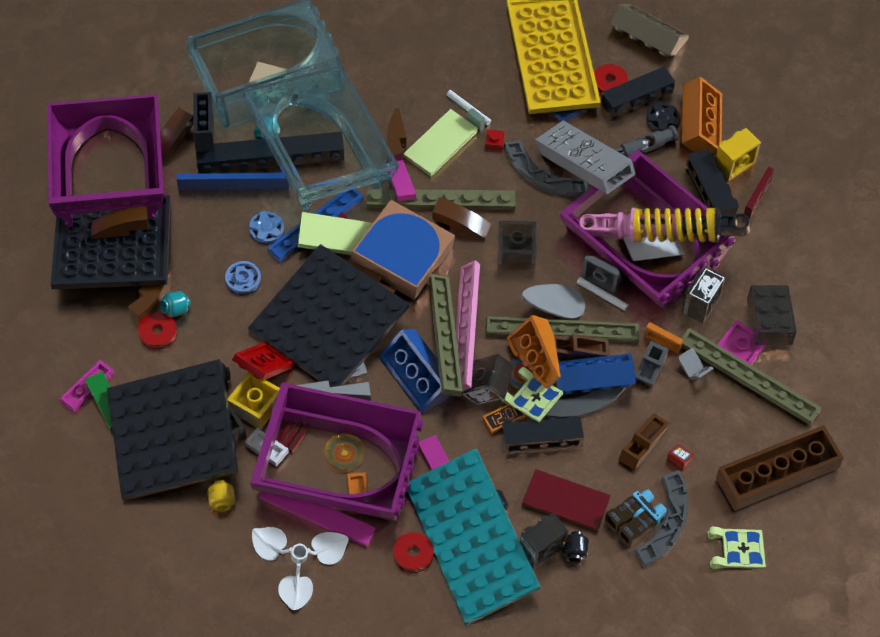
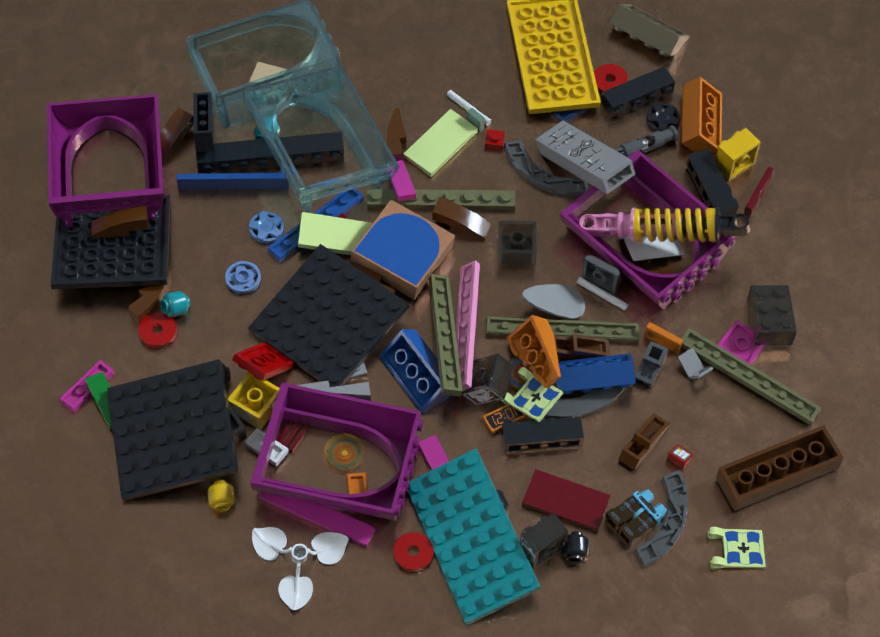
clear smoke brick [682,266,726,324] -> none

